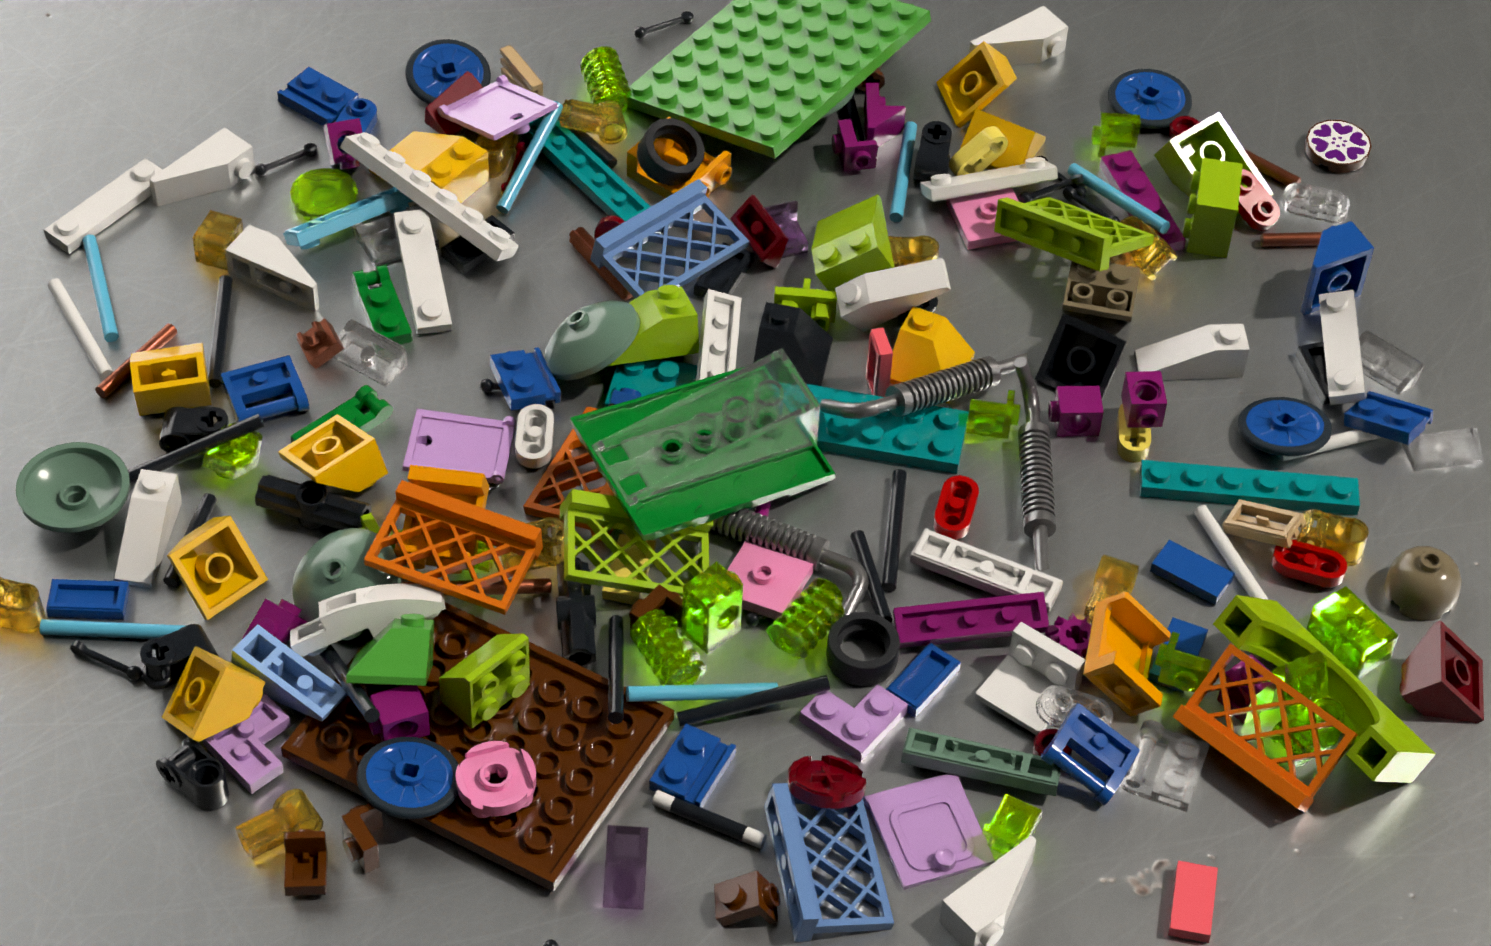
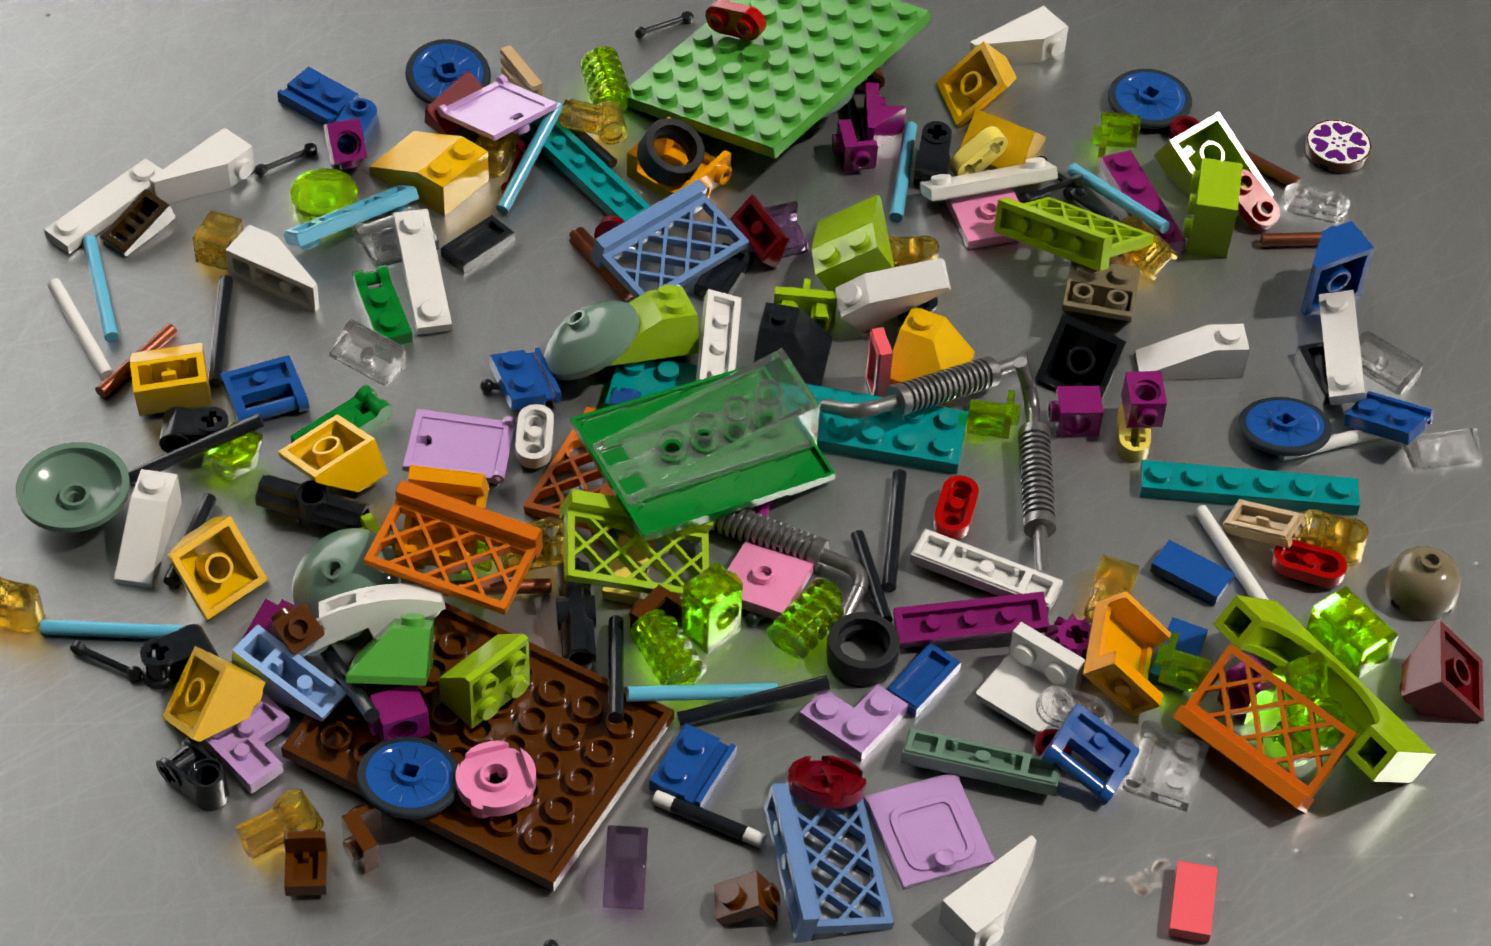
blue tile [46,579,130,620] -> none
copper tile [296,318,345,369] -> none
white plate [340,132,519,261] -> none
clear neon green bracket [982,794,1043,855] -> none
none -> dark brown slope [99,189,175,257]
none -> reddish brown bracket [267,602,325,655]
none -> red plate [705,0,766,40]

